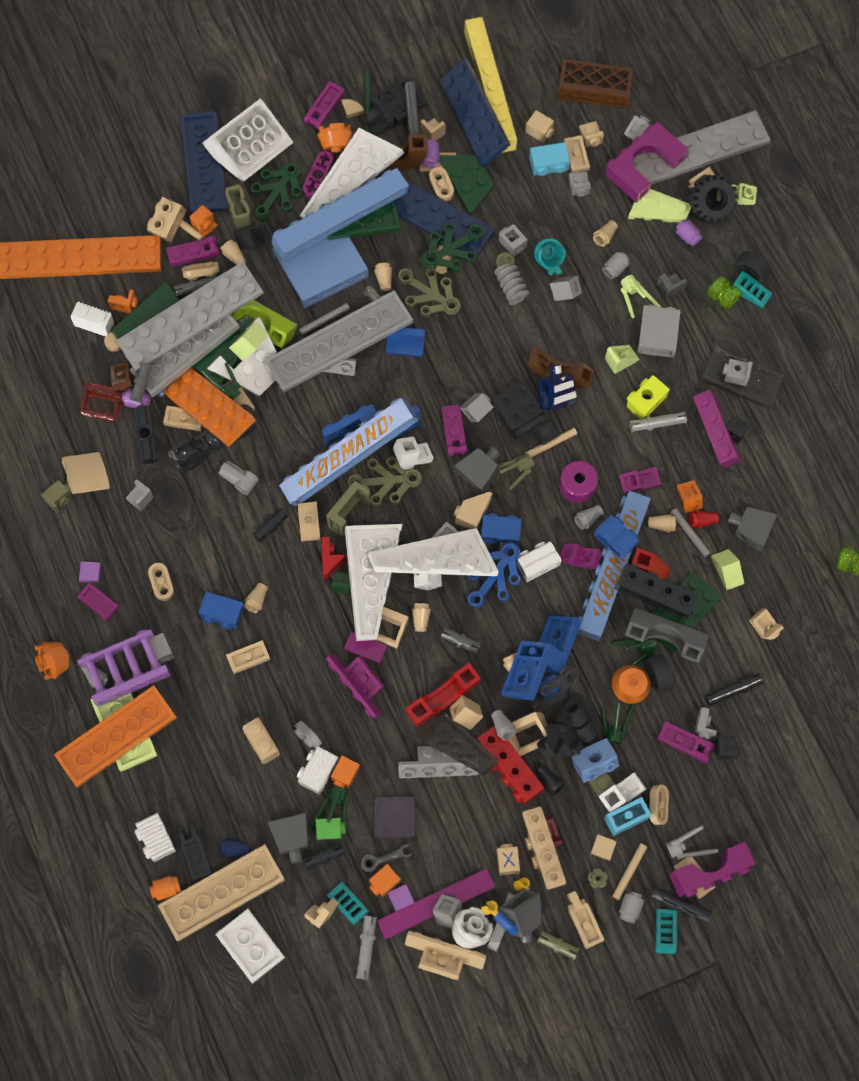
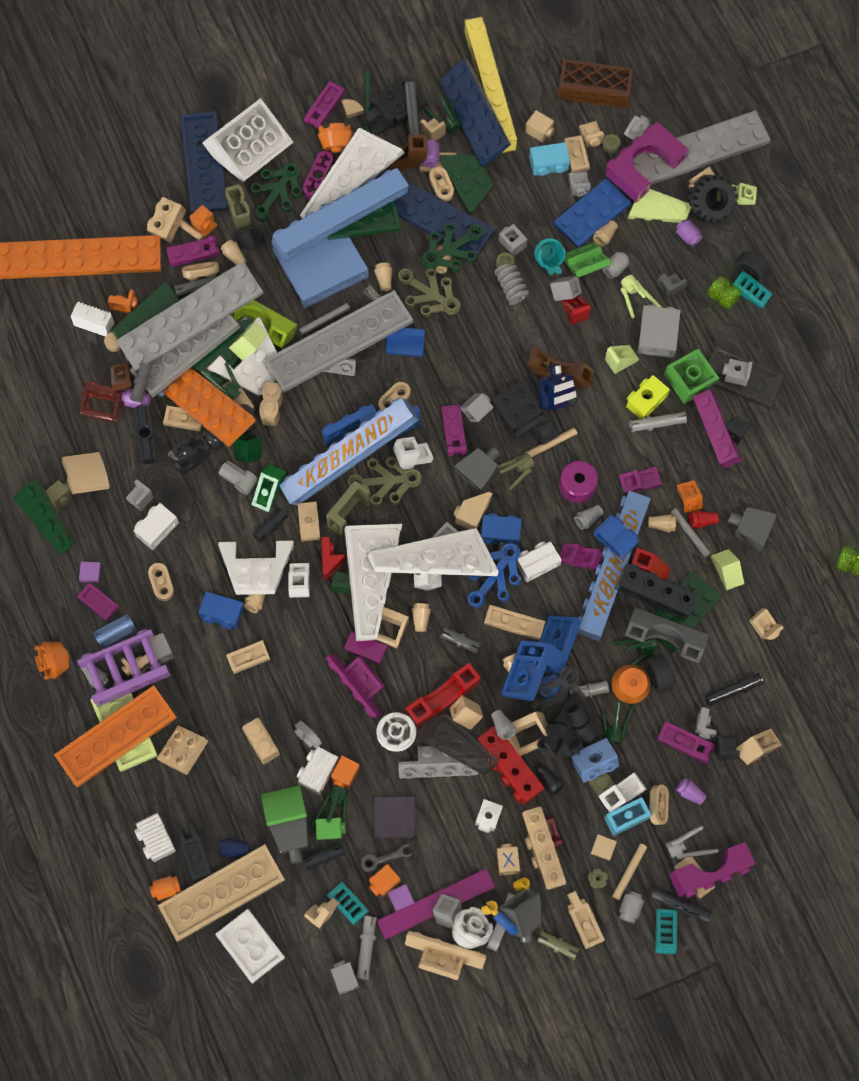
none -> dark green wing [13,478,76,555]
none -> medium blue tile [93,614,137,650]
none -> tan bracket [121,654,151,676]
none -> white brick [133,503,179,550]
none -> tan plate [157,725,208,775]
none -> white wing [218,541,294,595]
none -> dark green panel [234,434,262,463]
none -> green slope [251,464,286,512]
none -> tan brick [259,382,283,426]
none -> bright green slope [261,785,307,826]
none -> white brick [289,563,310,598]
none -> light grey brick [331,961,359,995]
none -> white cone [376,712,416,751]
none -> tan plate [379,382,410,410]
none -> dark green plant [422,96,461,133]
none -> white brick [475,799,503,833]
none -> tan tile [484,605,545,641]
none -> blue plate [553,179,631,249]
none -> red slope [561,295,591,325]
none -> bright green slope [564,242,611,278]
none -> light grey axle [569,681,609,698]
none -> olive tile [602,134,621,153]
none -> bright green slope [663,349,719,404]
none -> medium lavender cone [676,778,707,805]
none -> tan slope [736,729,782,765]

